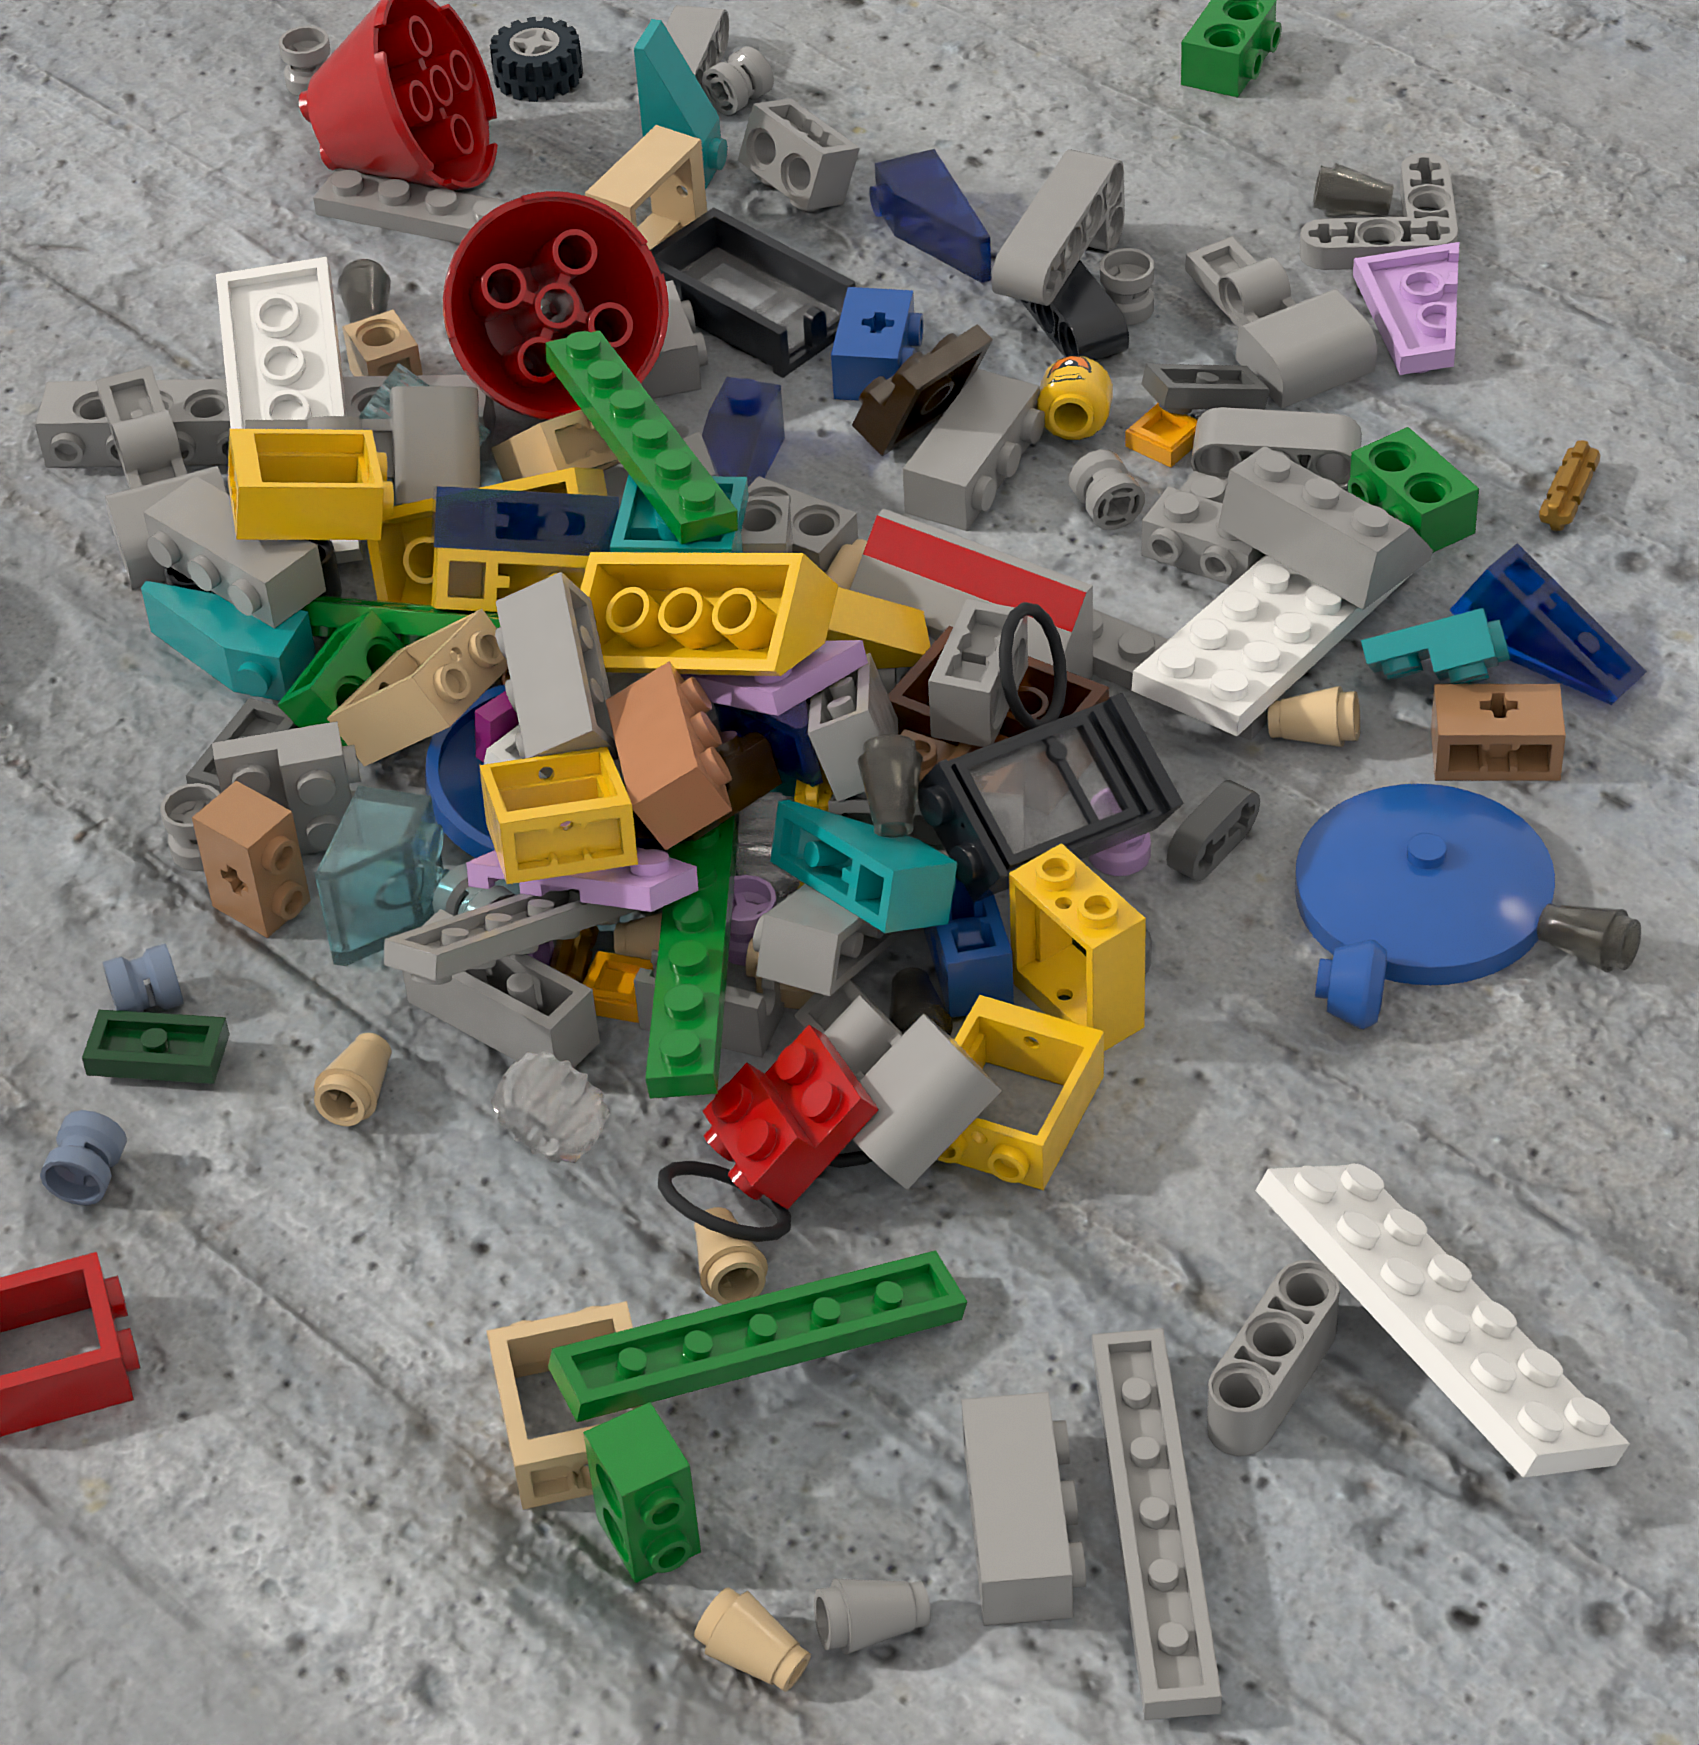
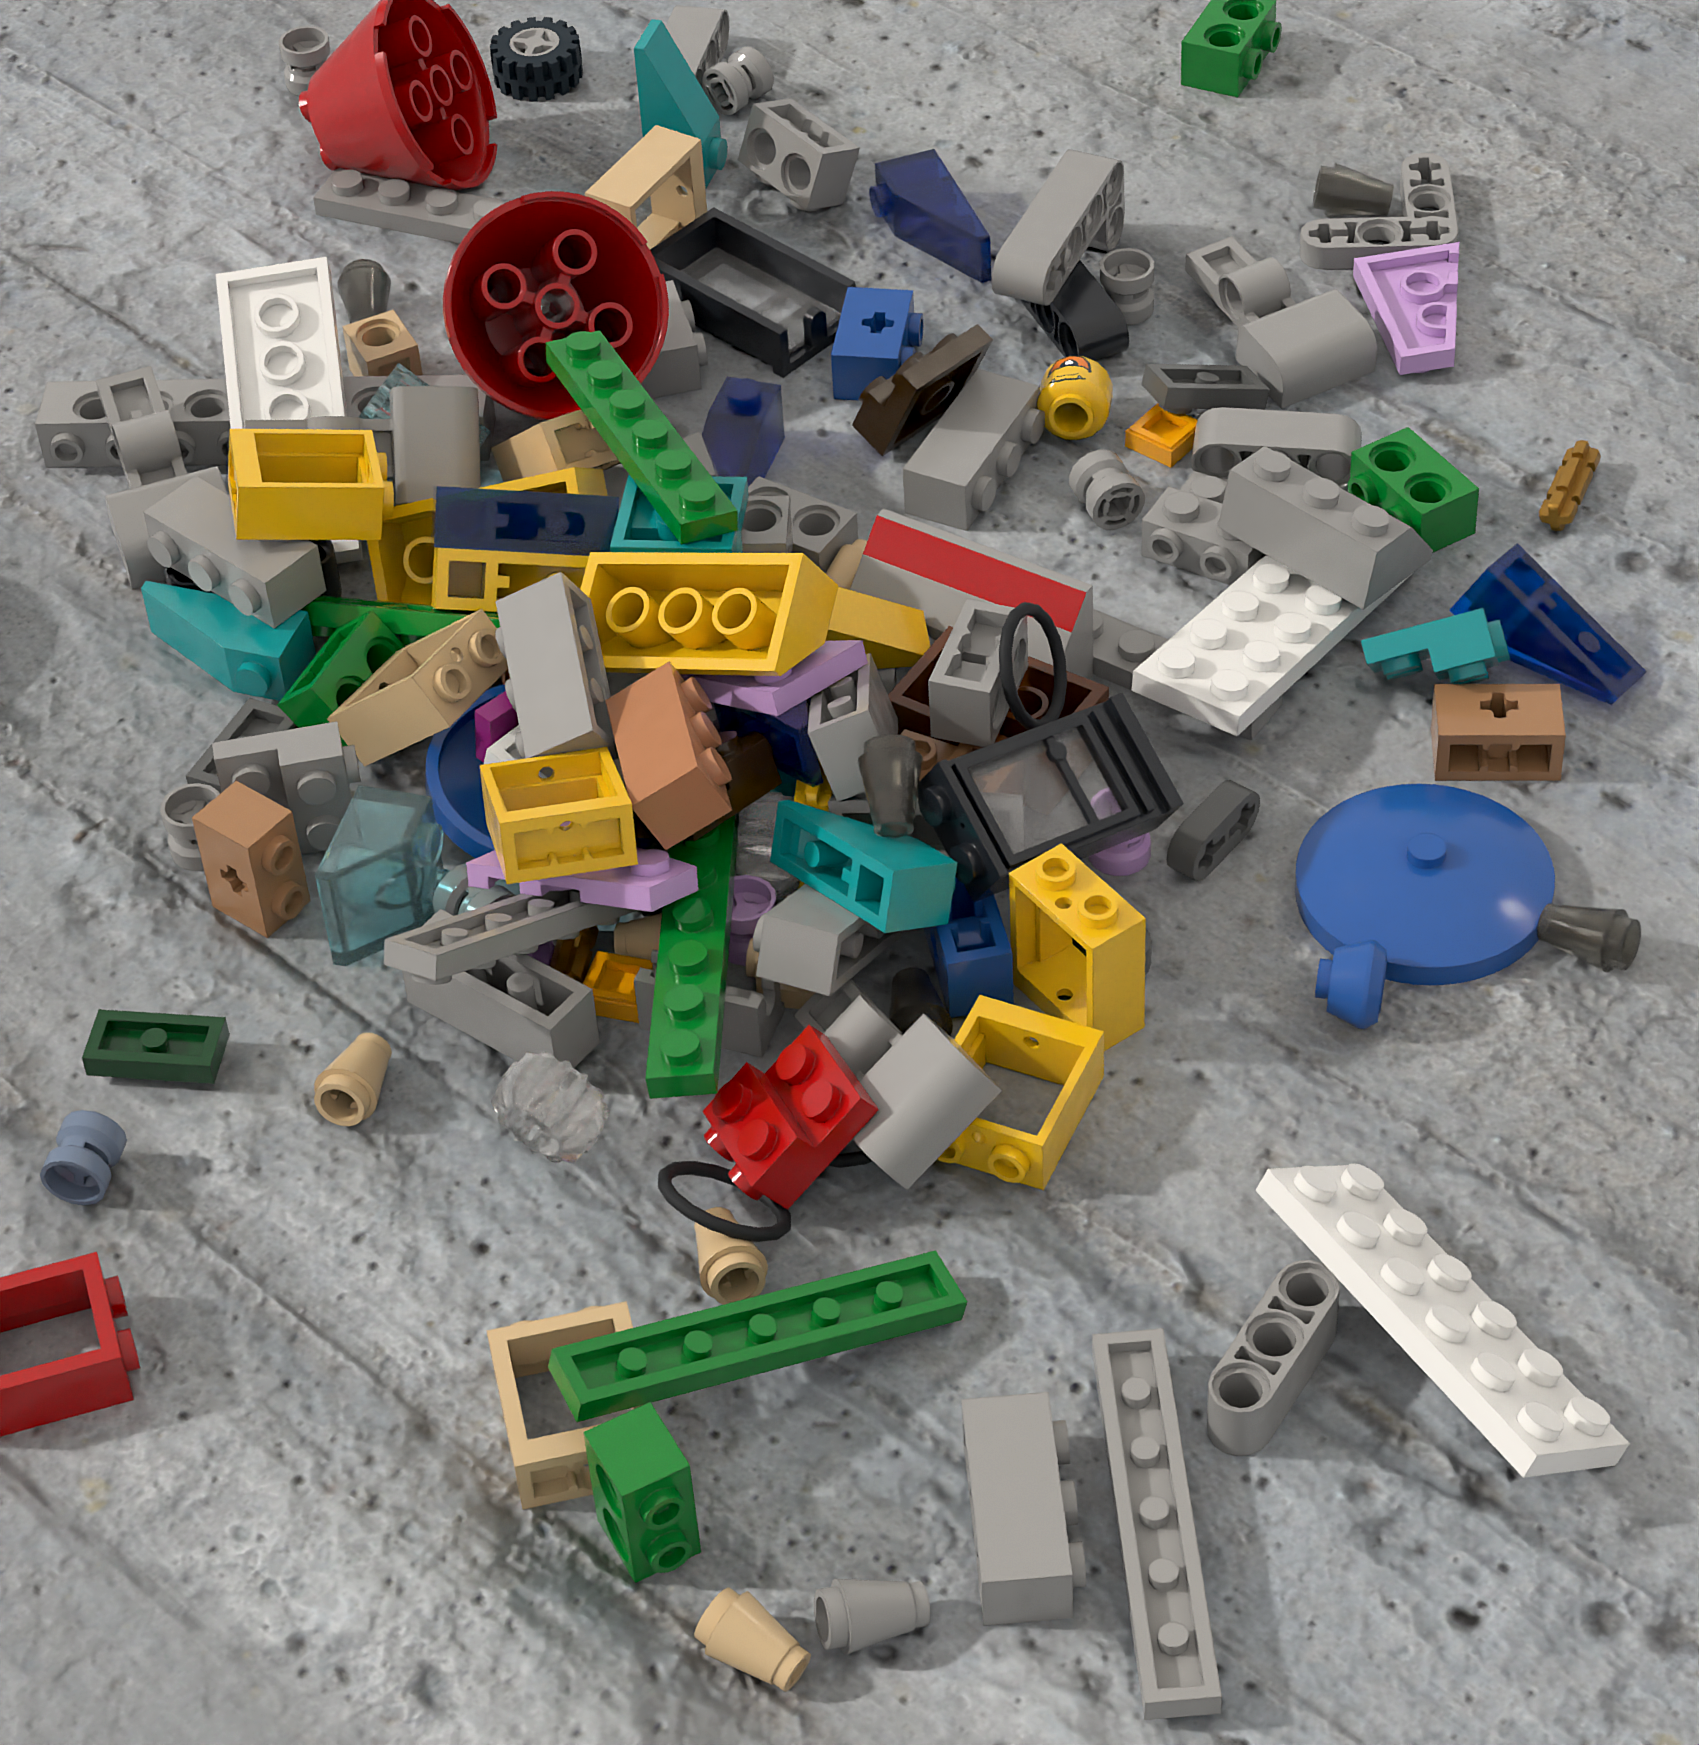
sand blue wheel [102,943,184,1012] -> none
tan cone [1268,686,1360,747] -> none

